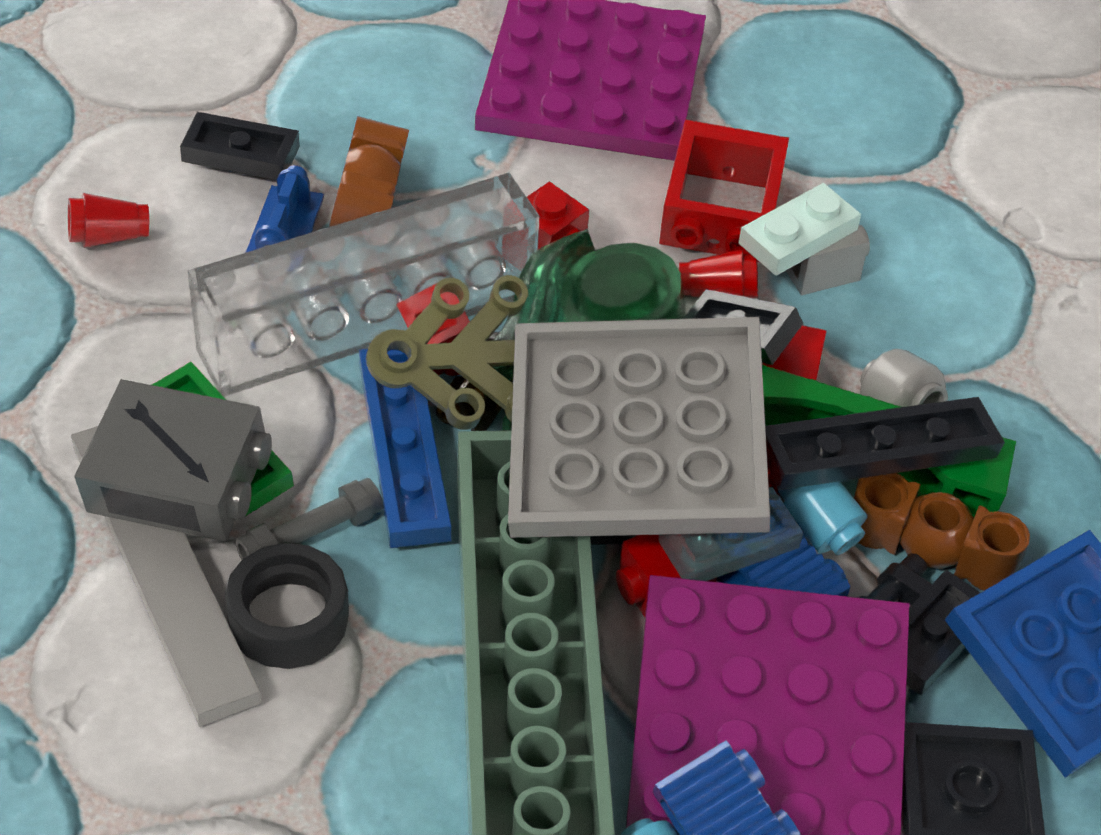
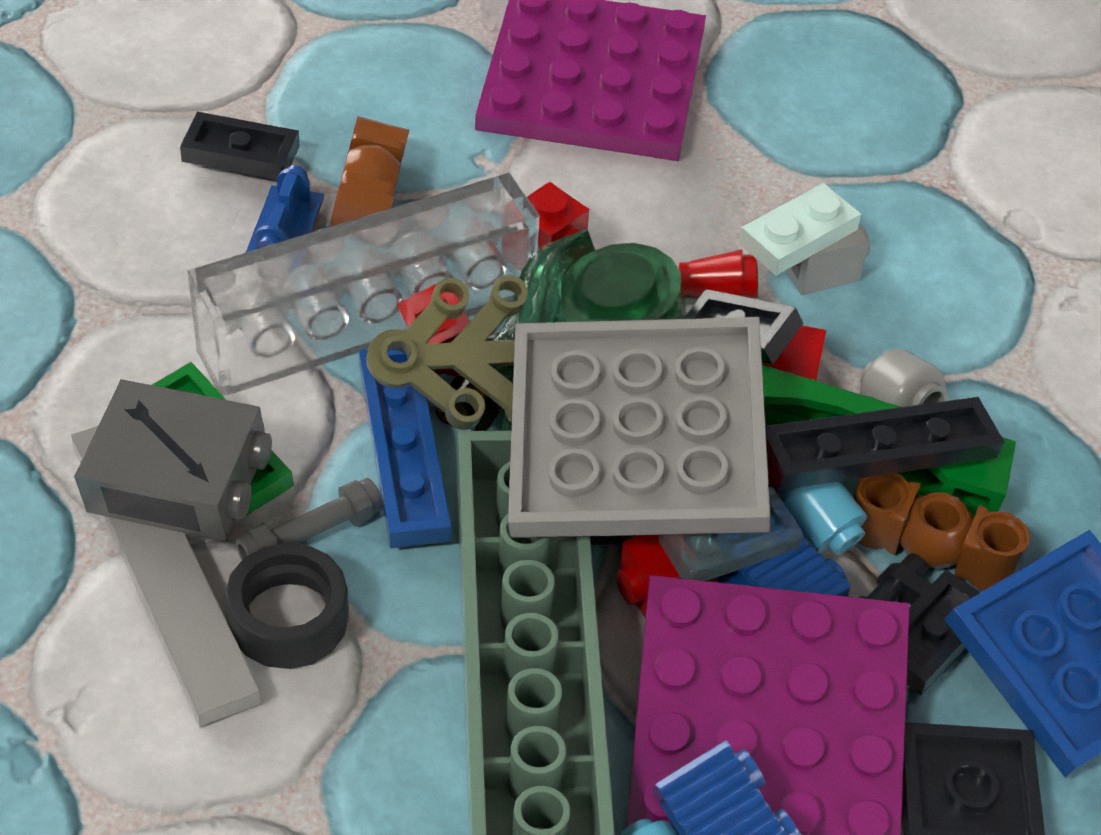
red cone [67,193,150,248] -> none
red window [659,119,789,263] -> none

